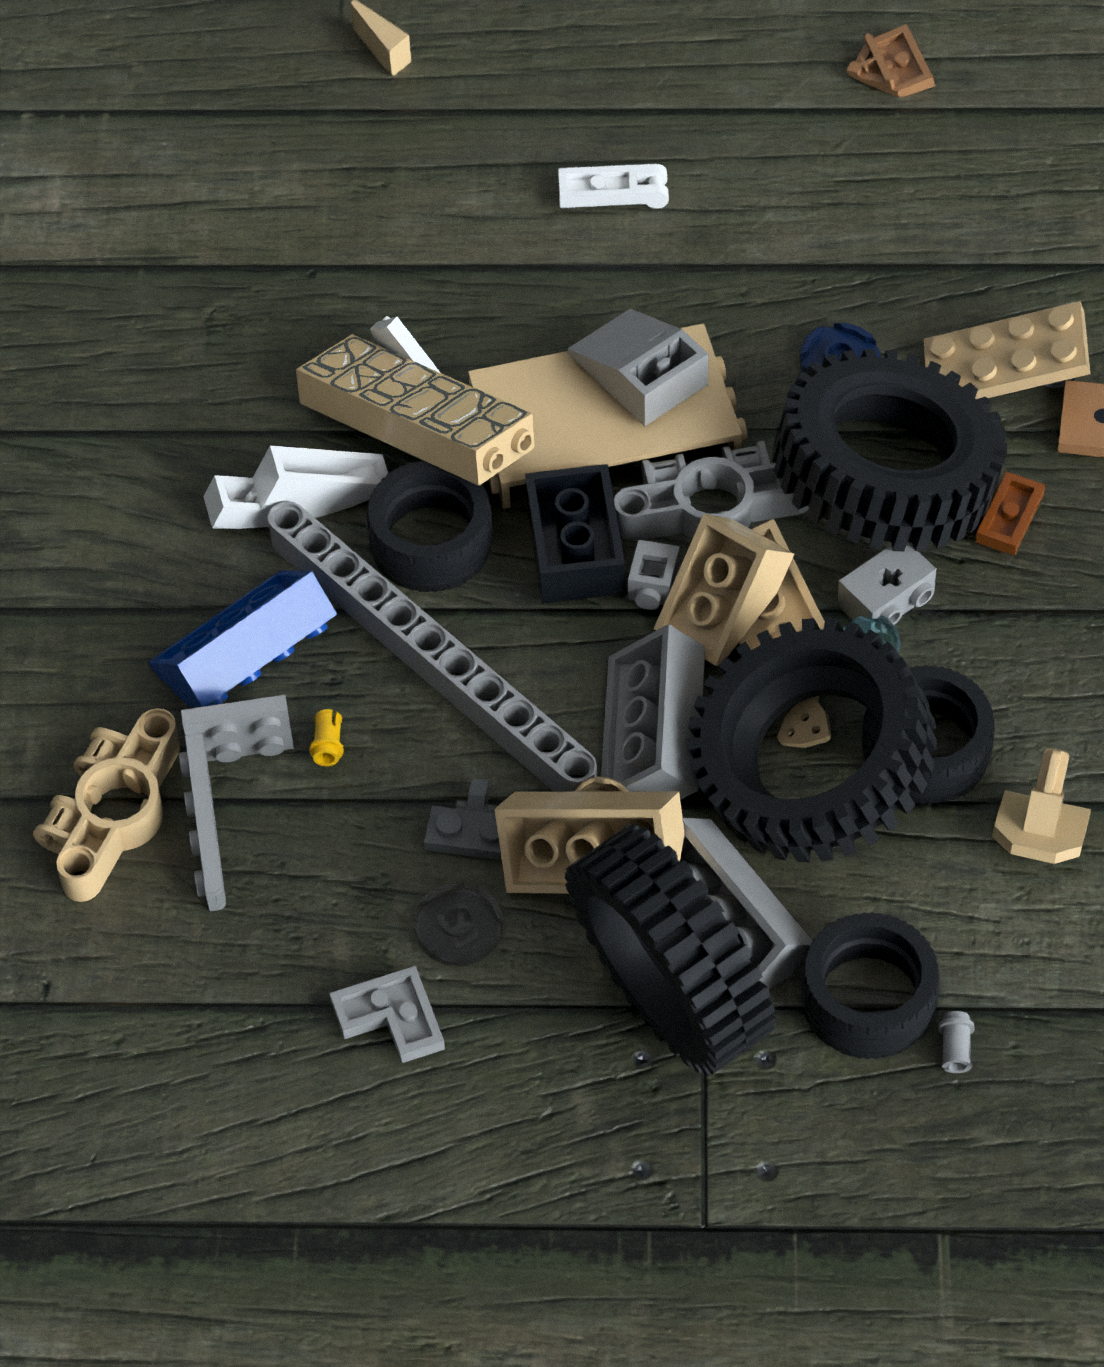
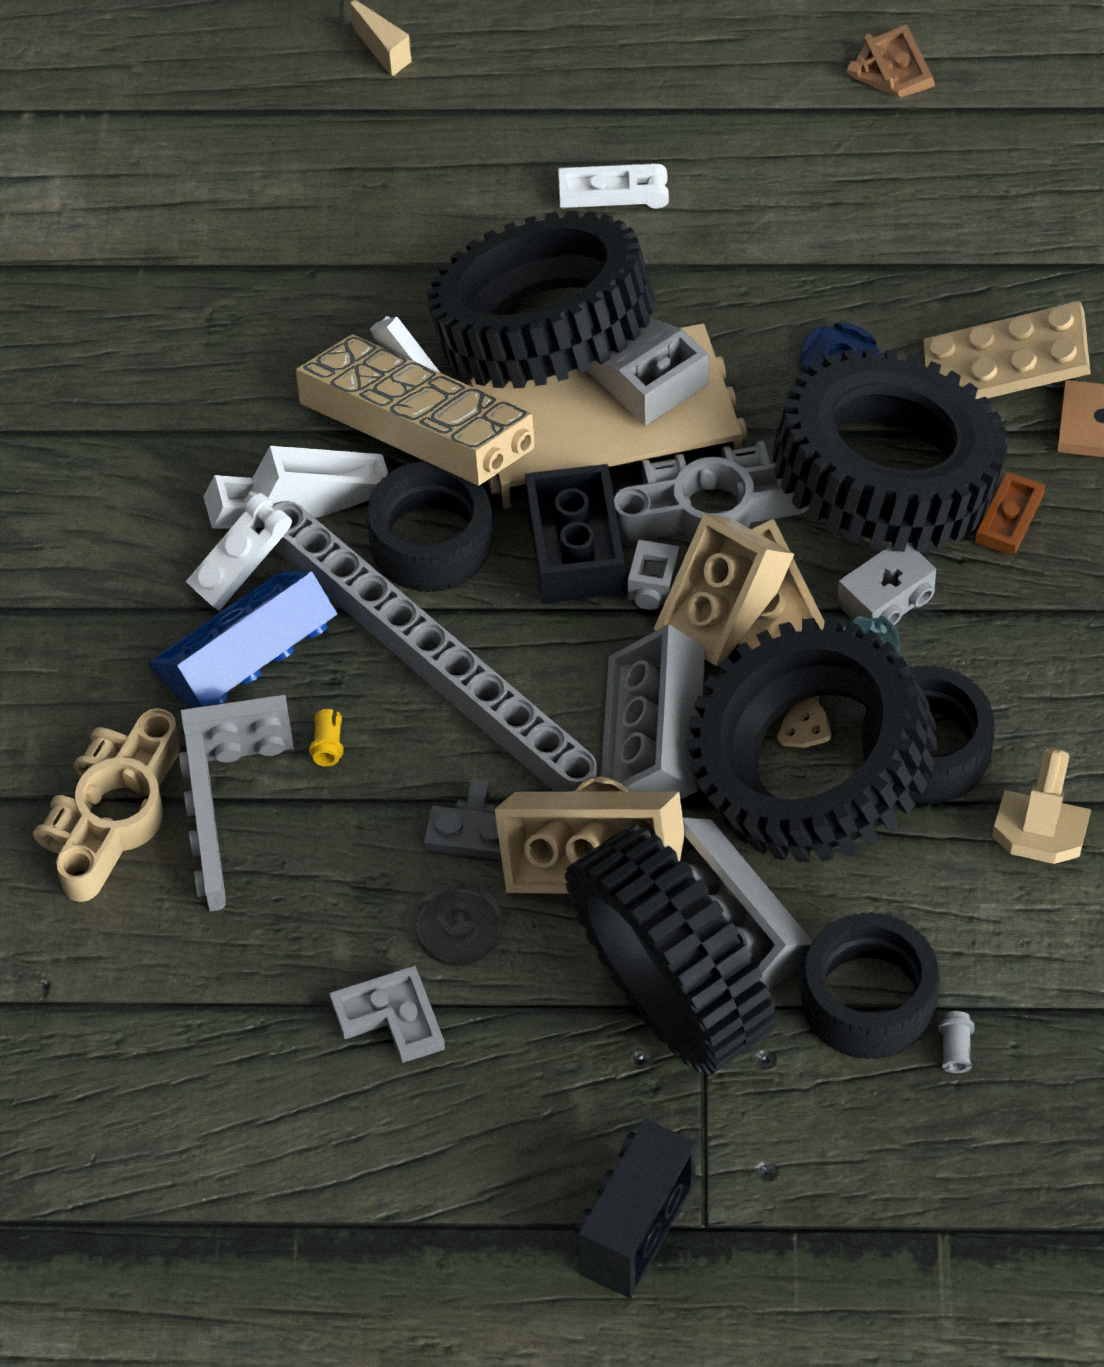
none -> white plate [186,493,292,611]
none -> black tyre [427,211,655,388]
none -> black brick [575,1118,696,1299]

